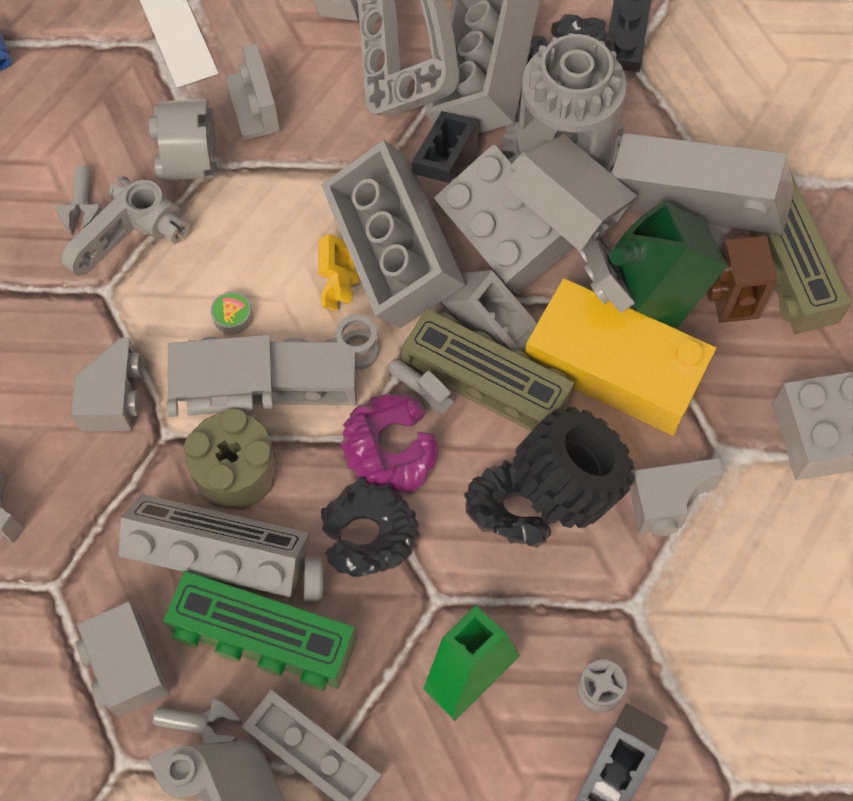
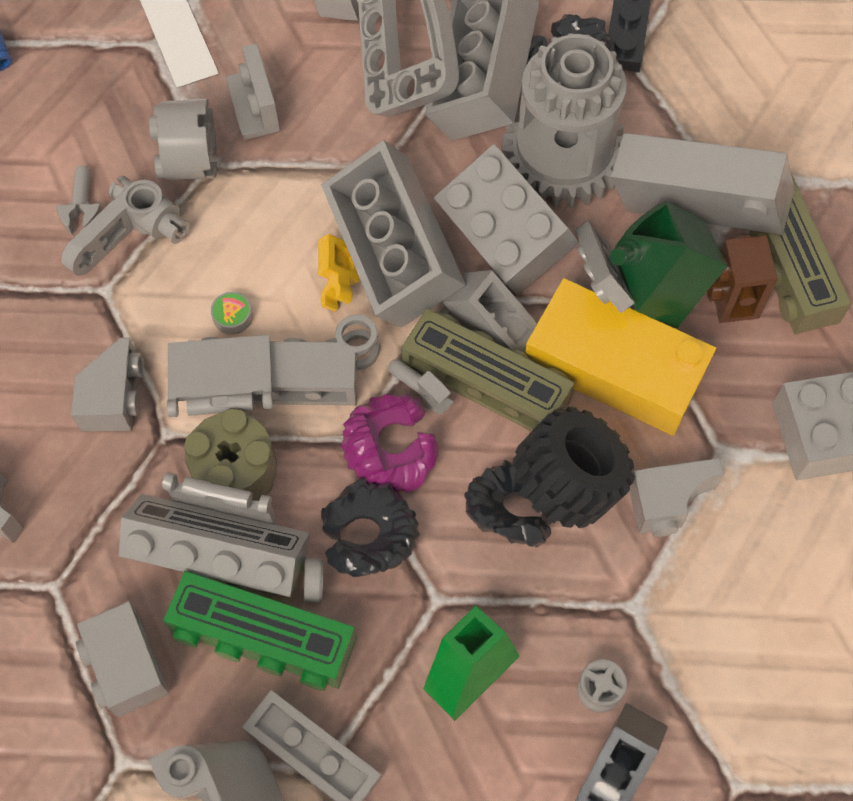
light grey bar [152,698,242,743] -> none
black arch [412,111,478,183] -> none
light grey brick [505,134,637,251] -> none
none -> light grey piece [162,472,279,526]

